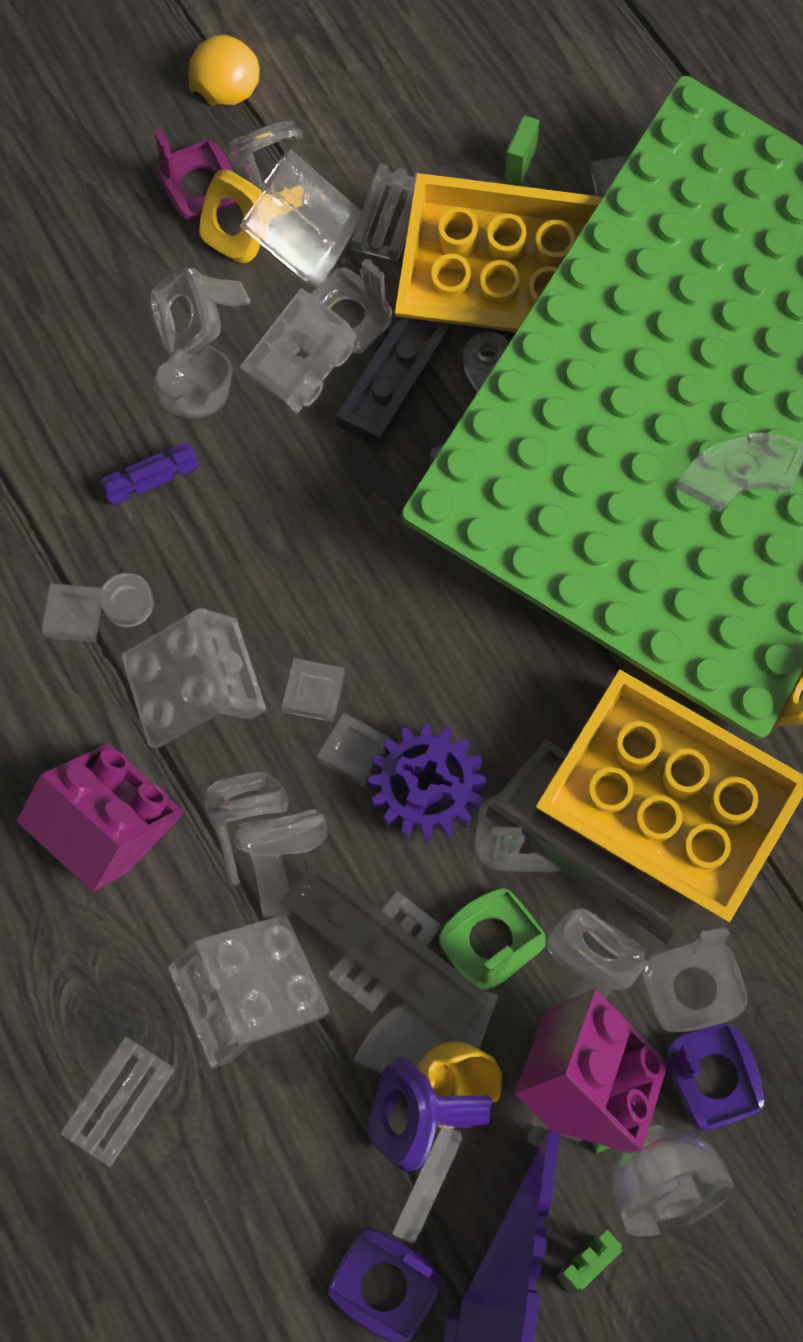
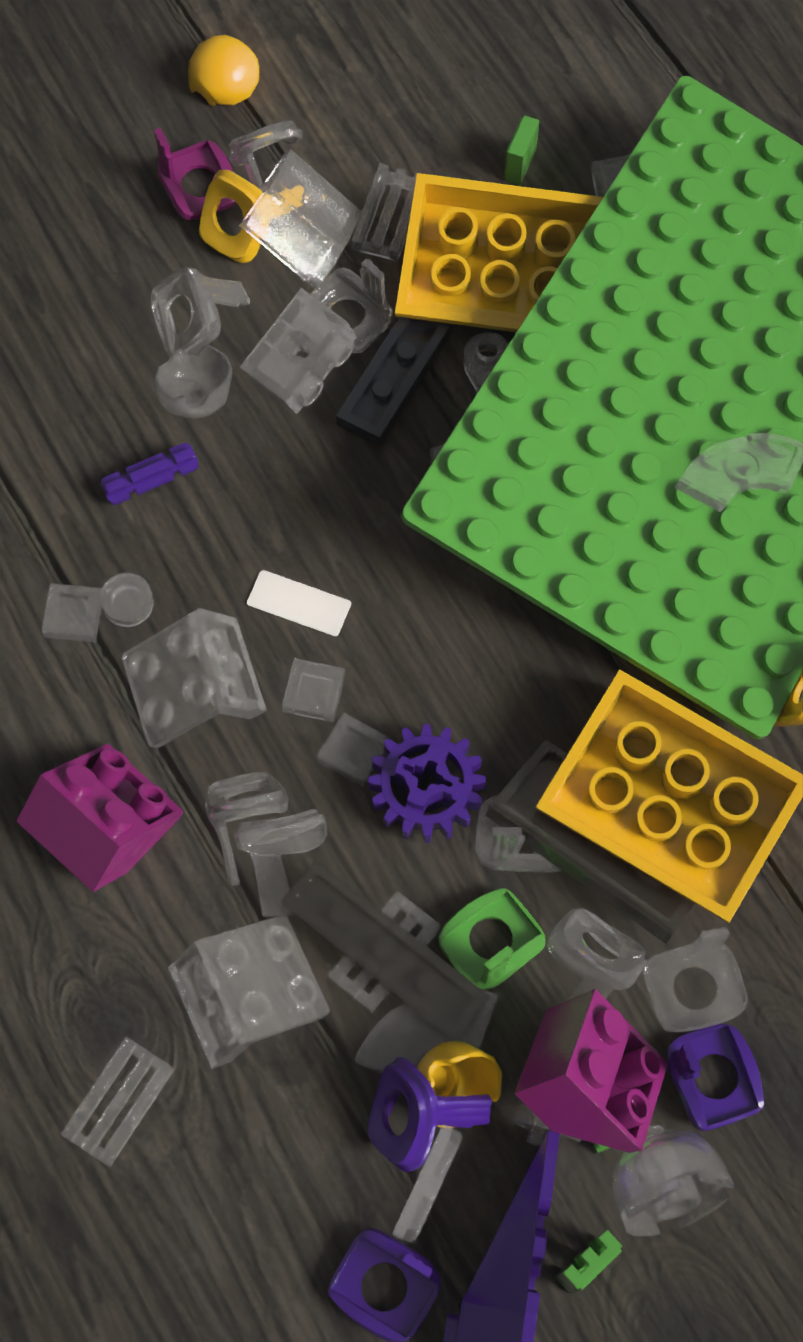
none -> white sticker [247,570,351,636]

